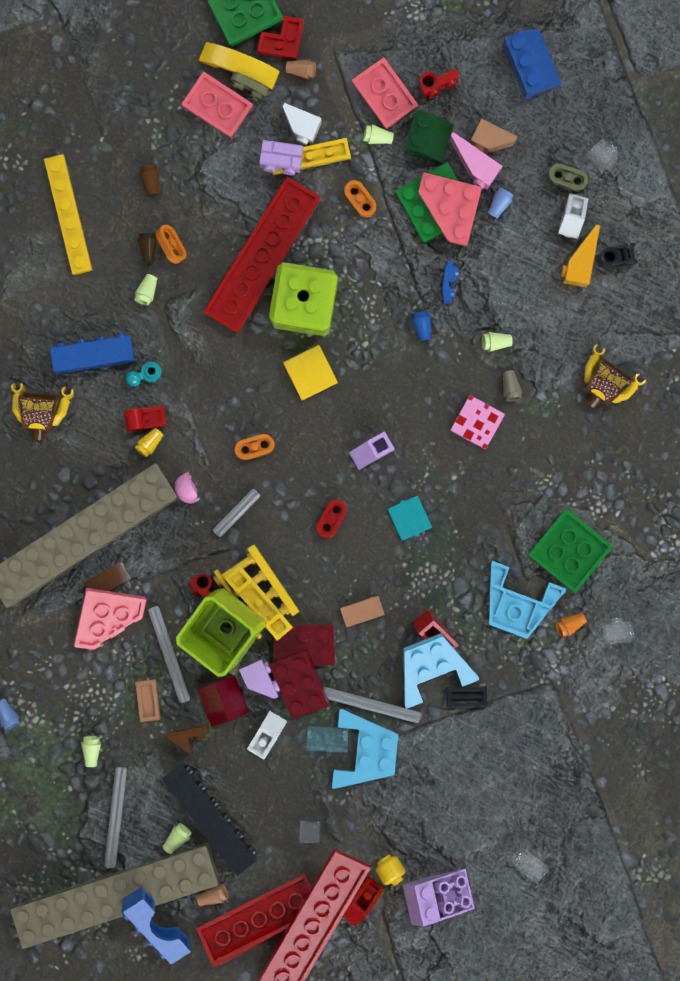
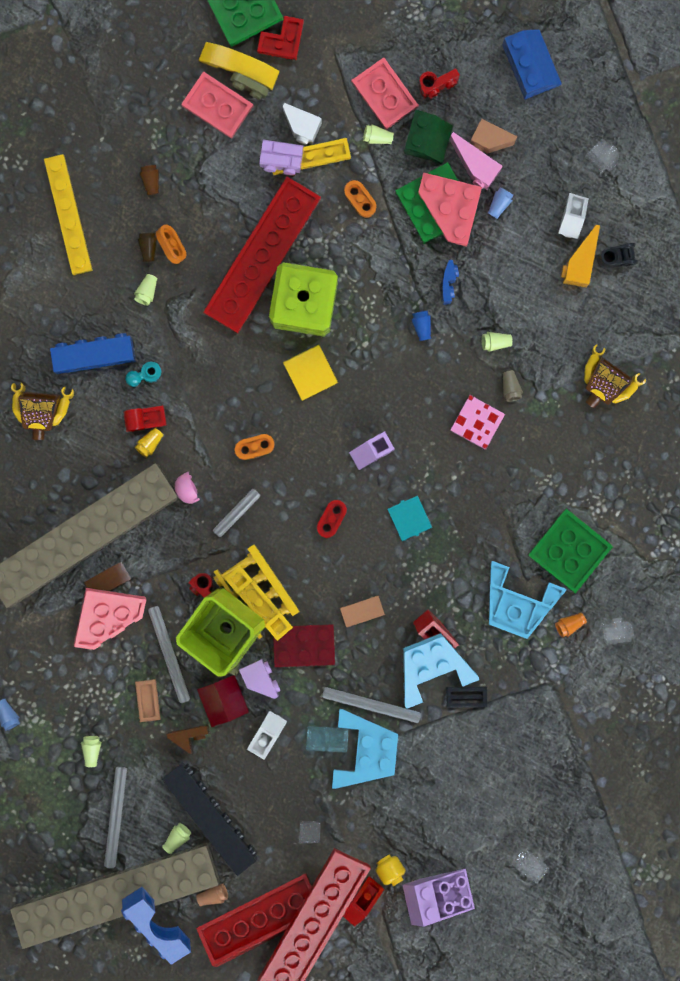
dark red plate [269,649,330,719] -> none
nougat cone [286,59,316,79] -> none
olive plate [548,164,588,192] -> none

